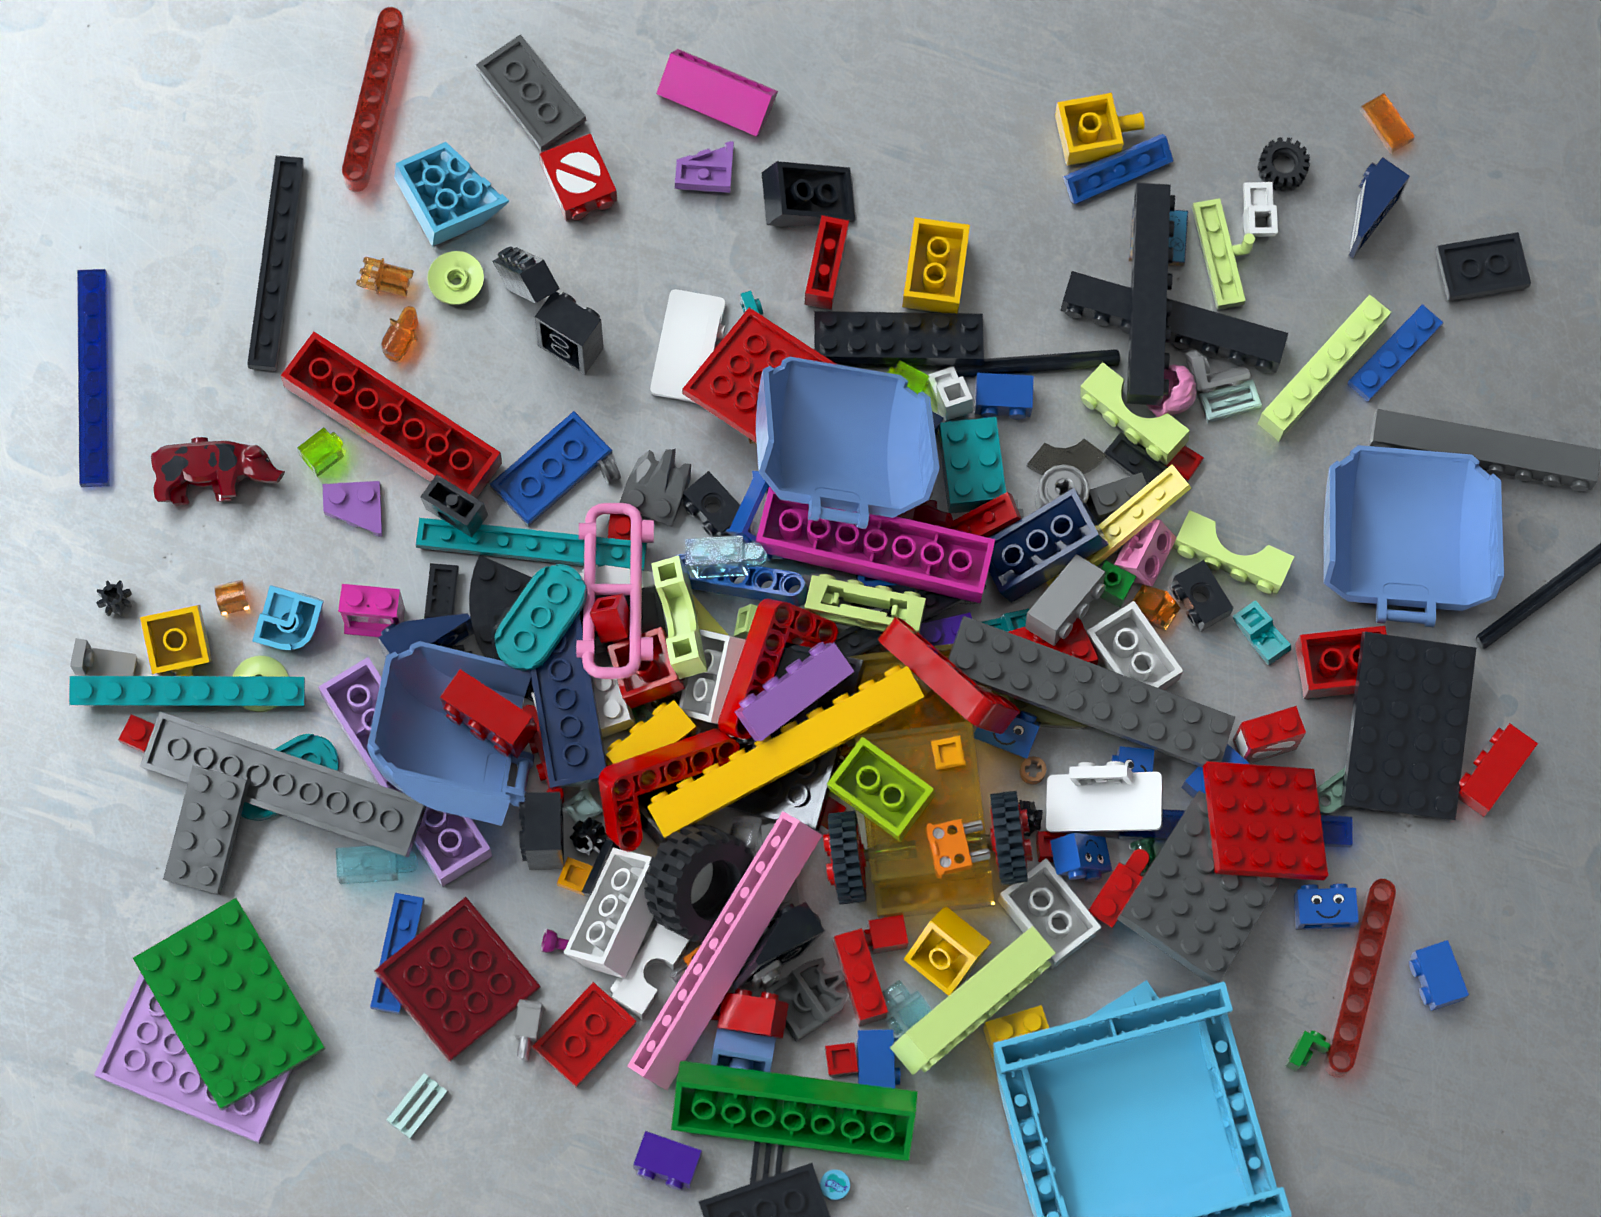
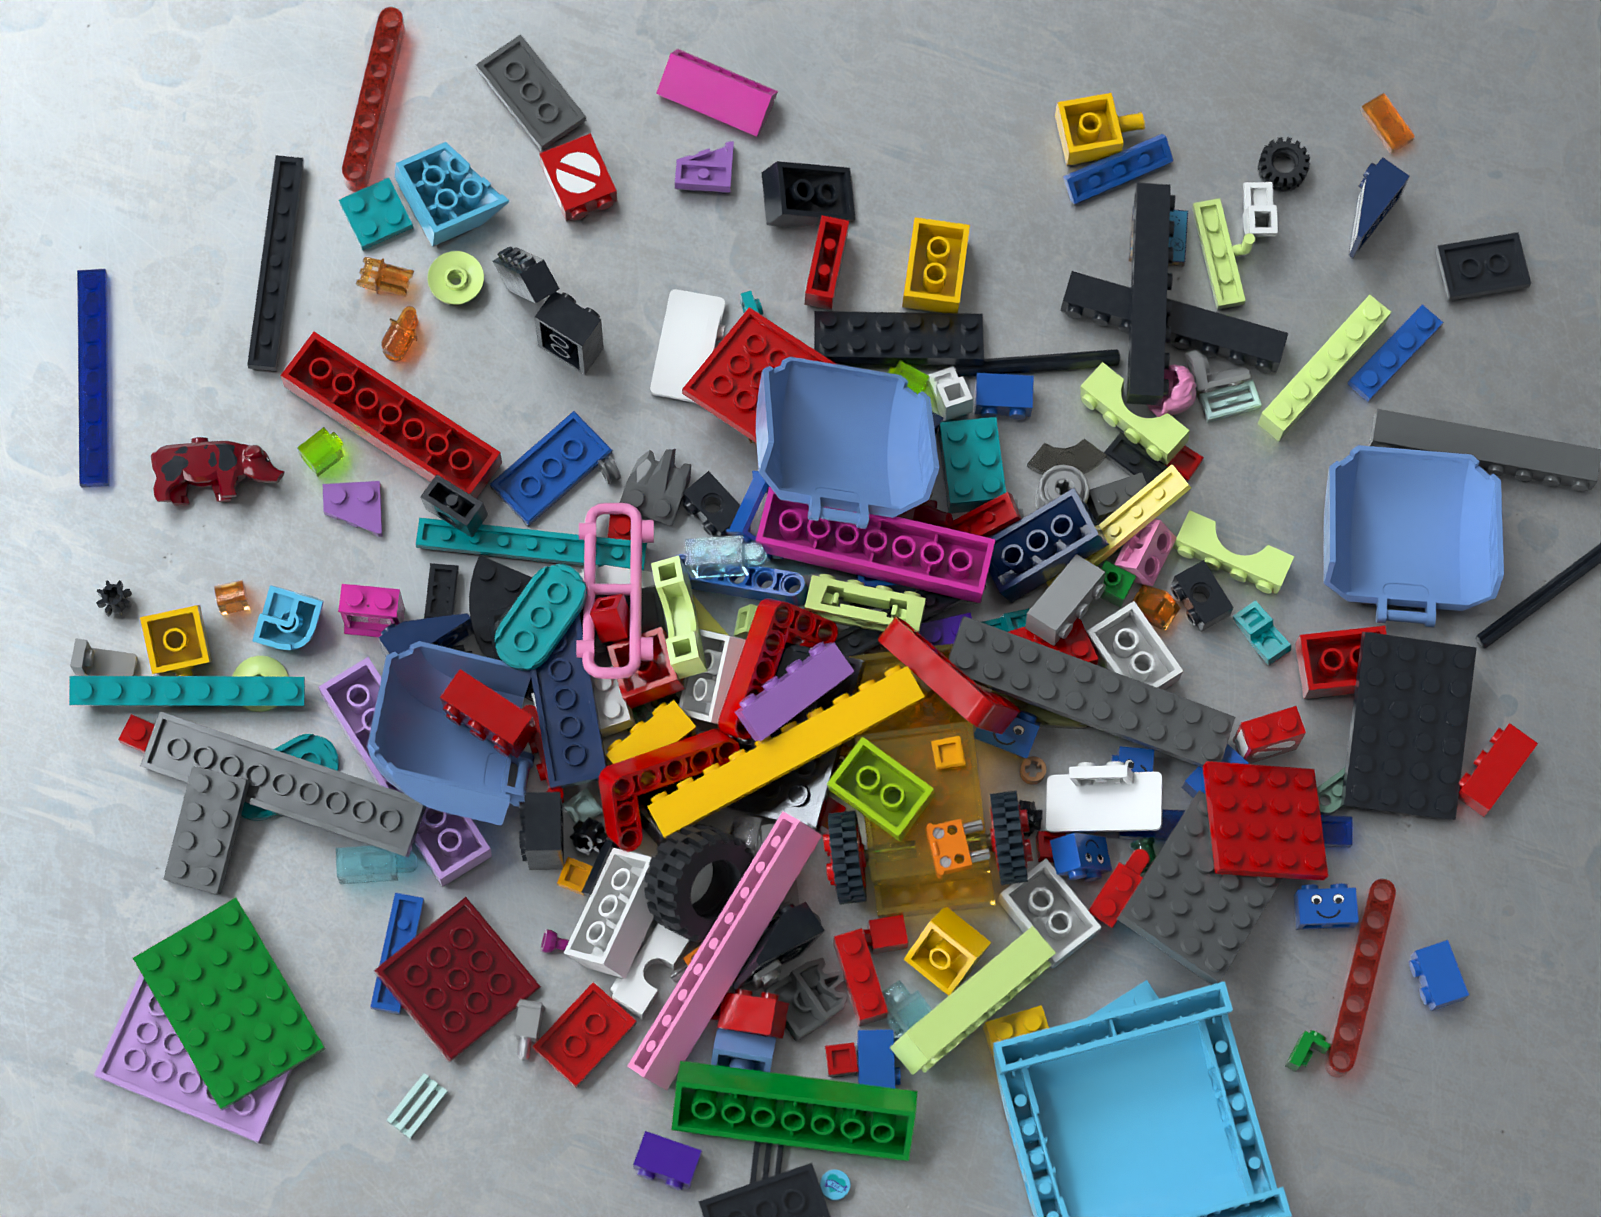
none -> teal plate [338,177,413,251]

